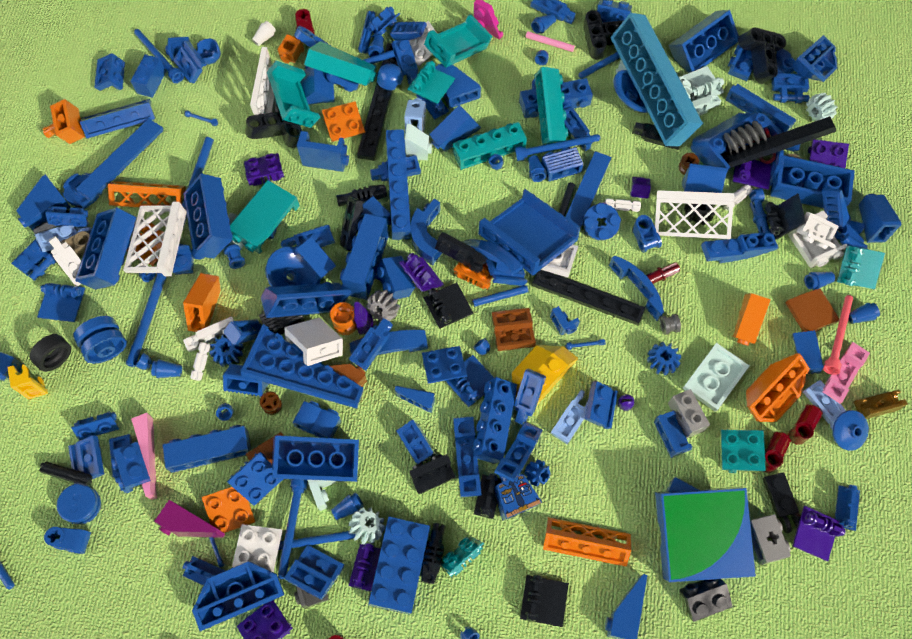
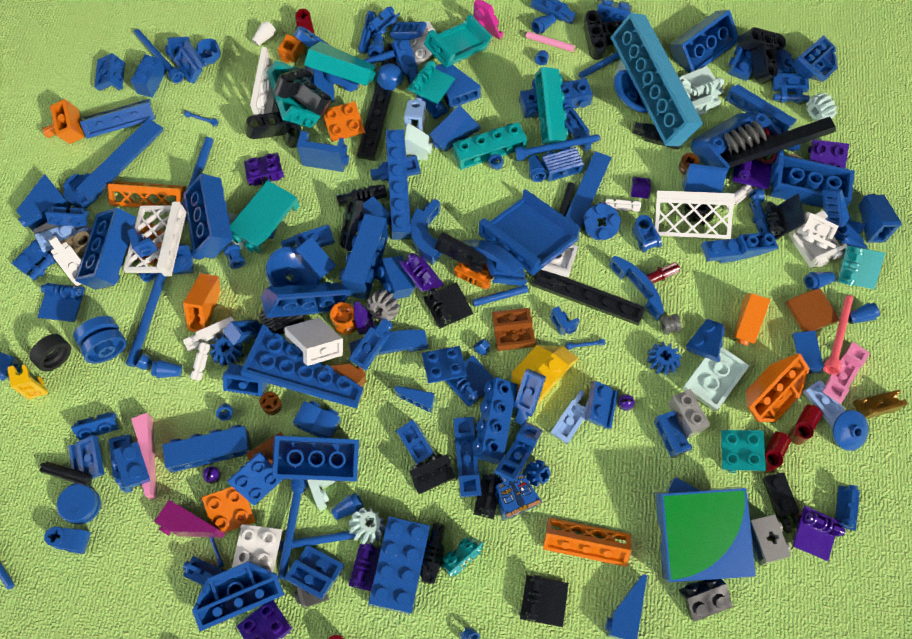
none -> blue bracket [127,228,158,258]
none -> dark purple hinge [203,466,221,484]
none -> black beam [273,68,332,116]
none -> blue wing [685,319,725,362]

